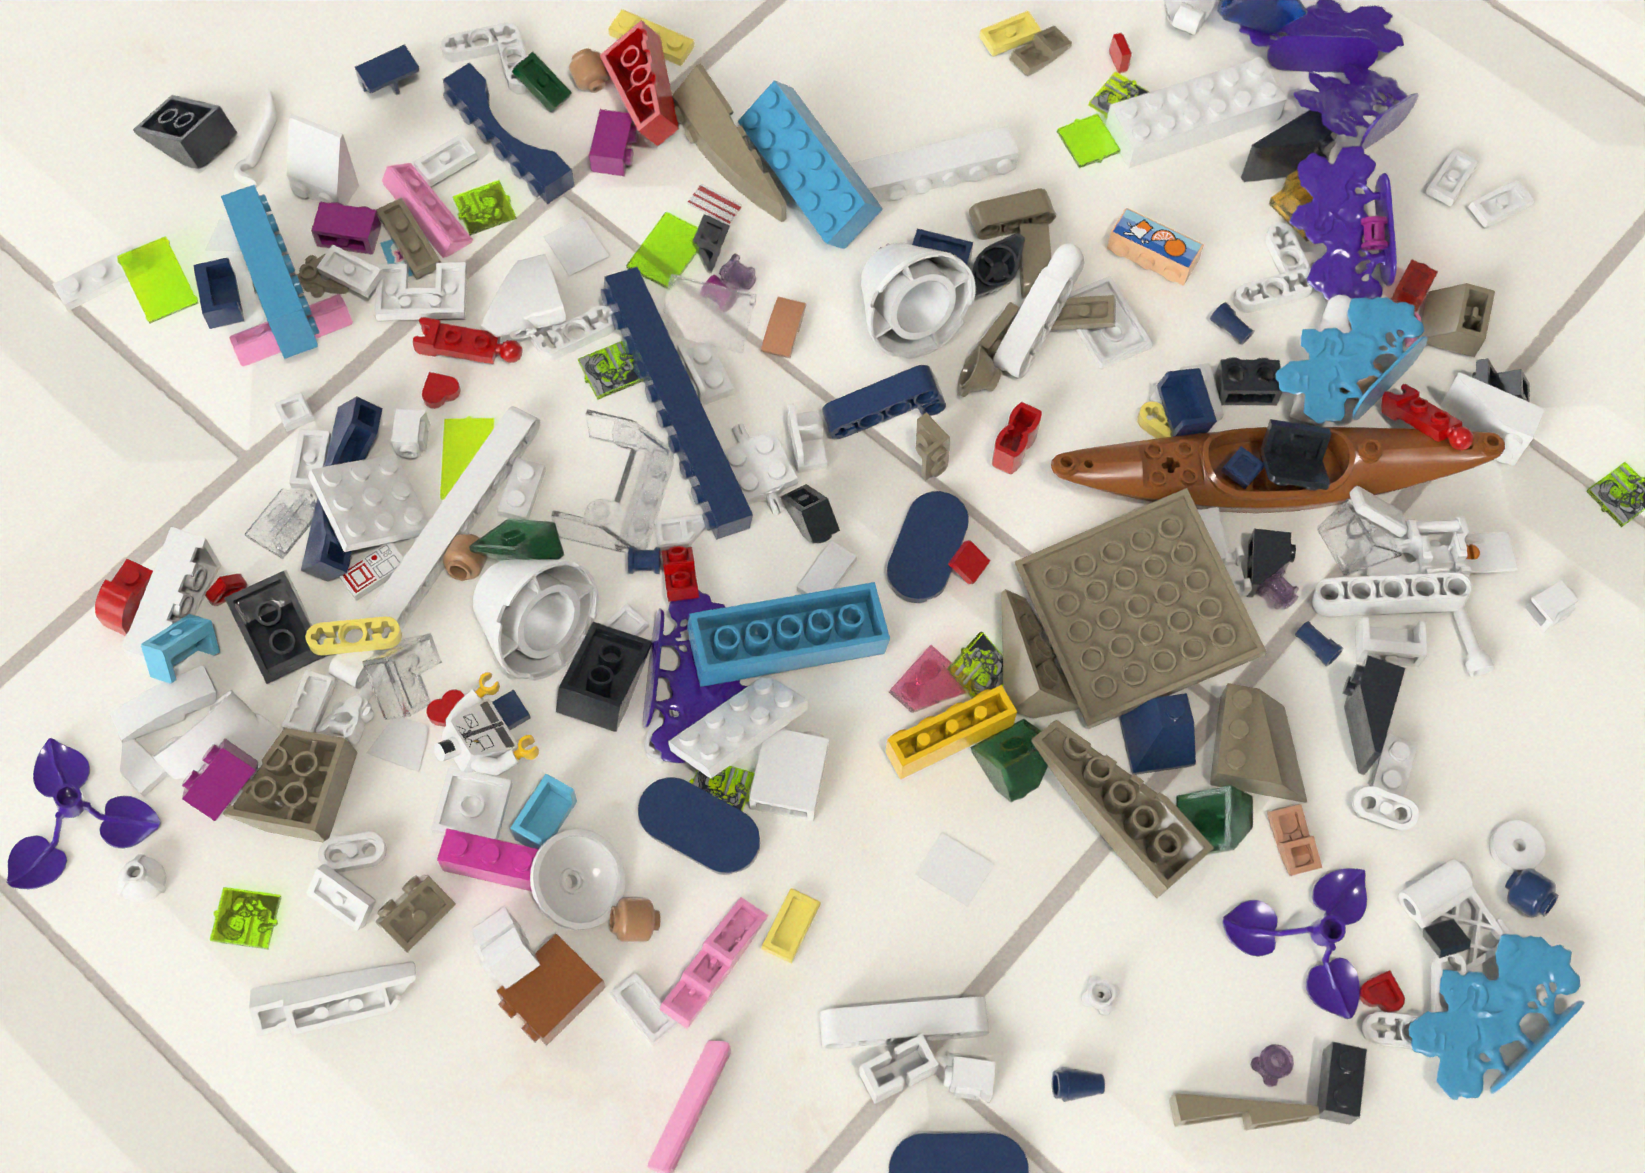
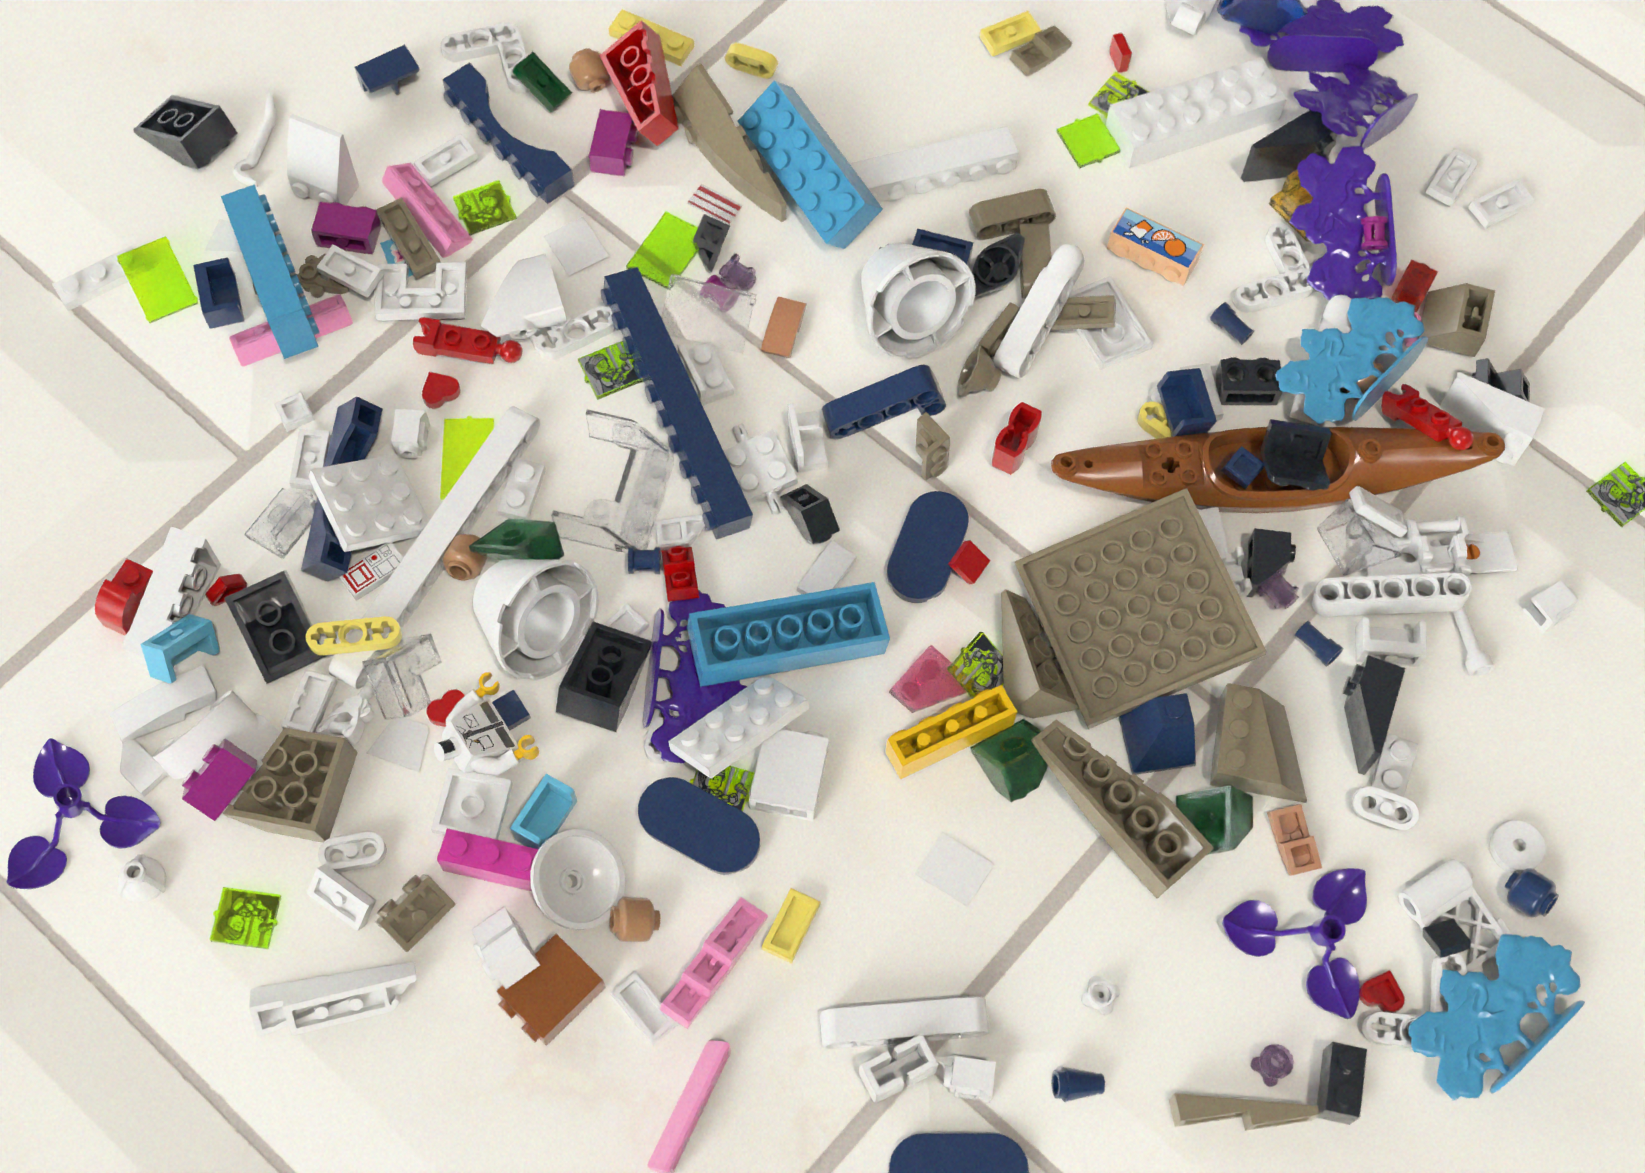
none -> light yellow beam [725,43,778,79]

